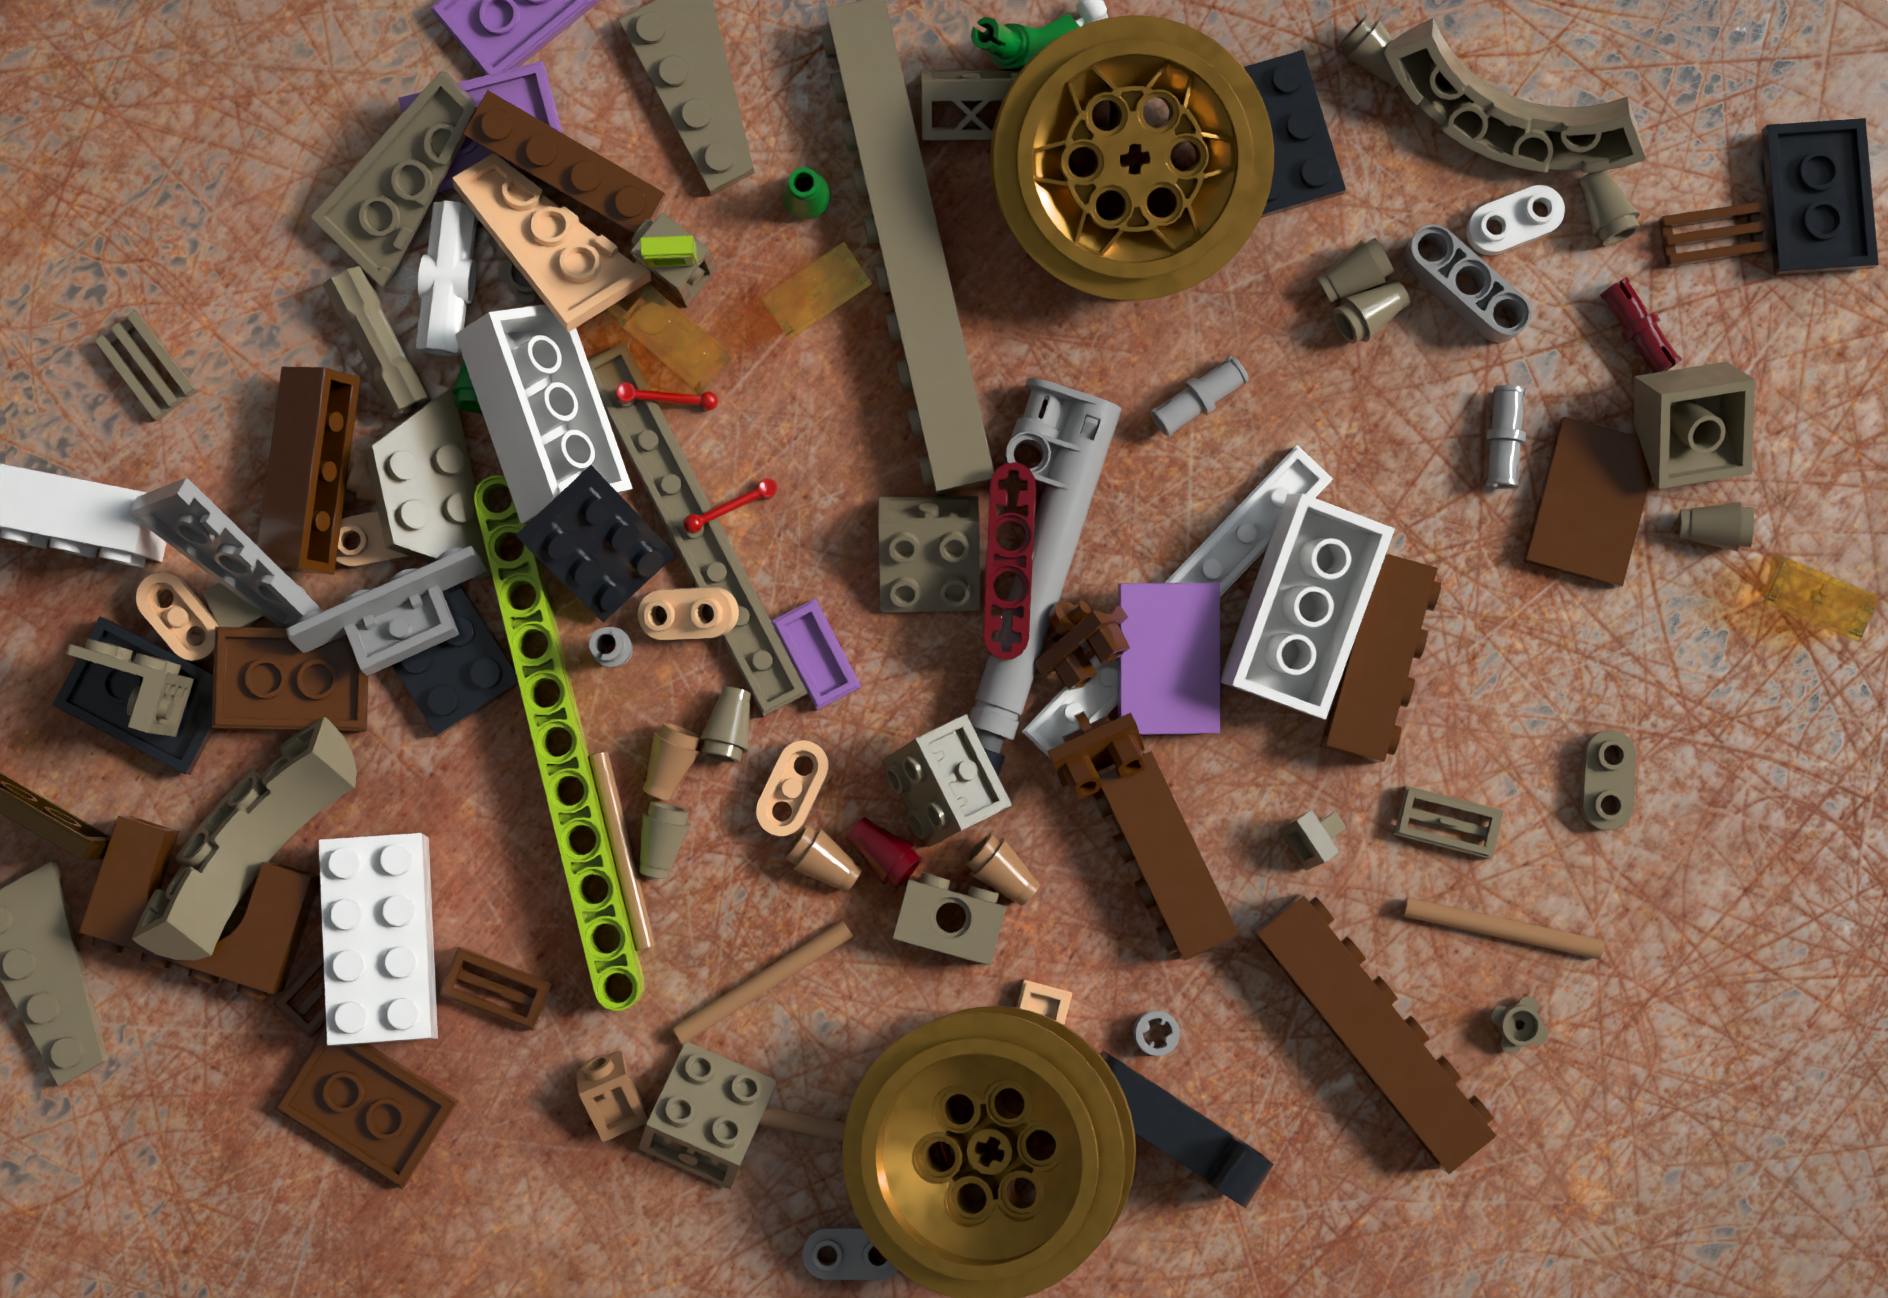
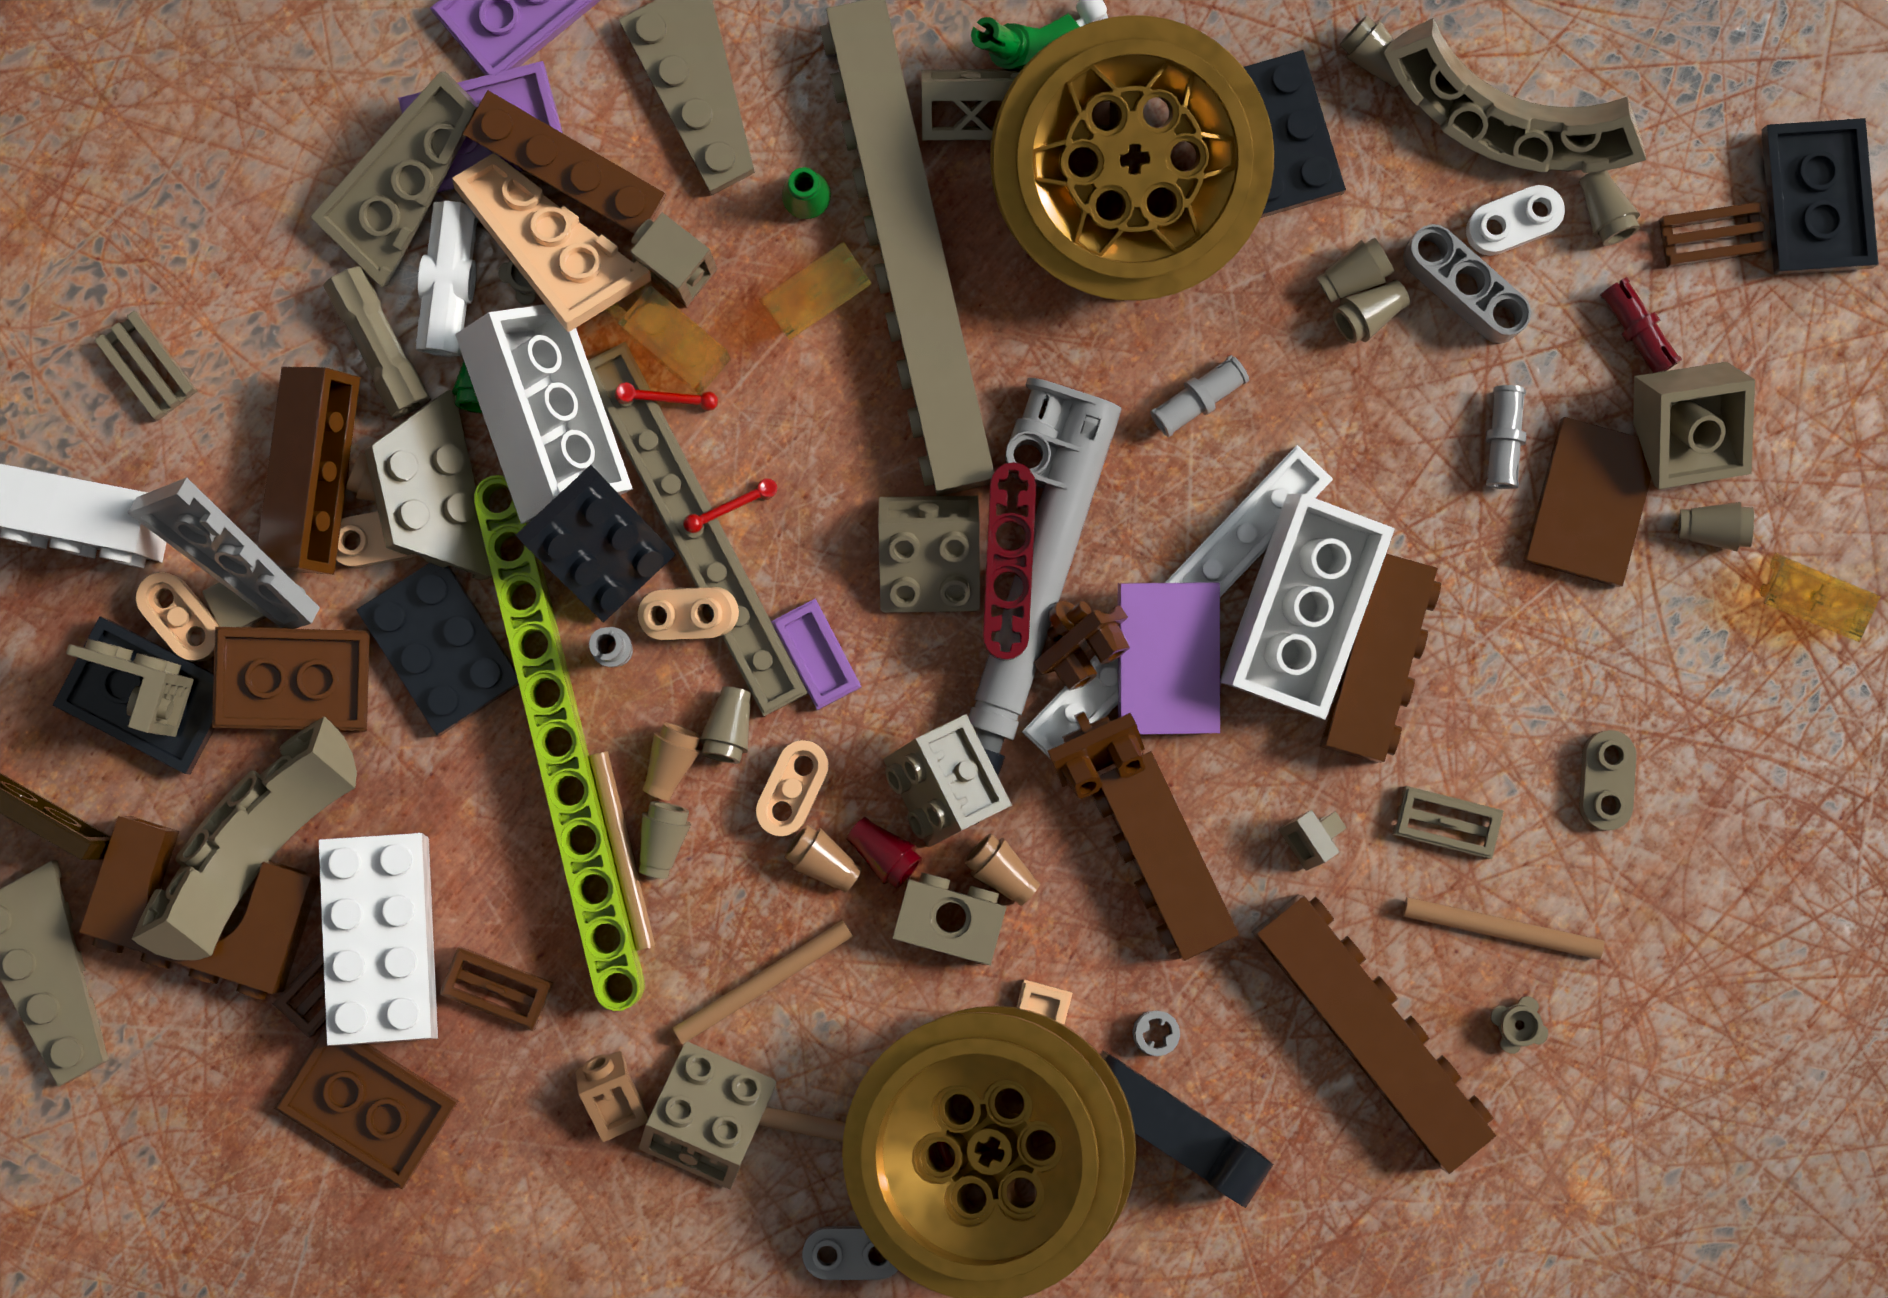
light grey bracket [286,546,487,676] -> none
lime tile [641,236,697,268] -> none

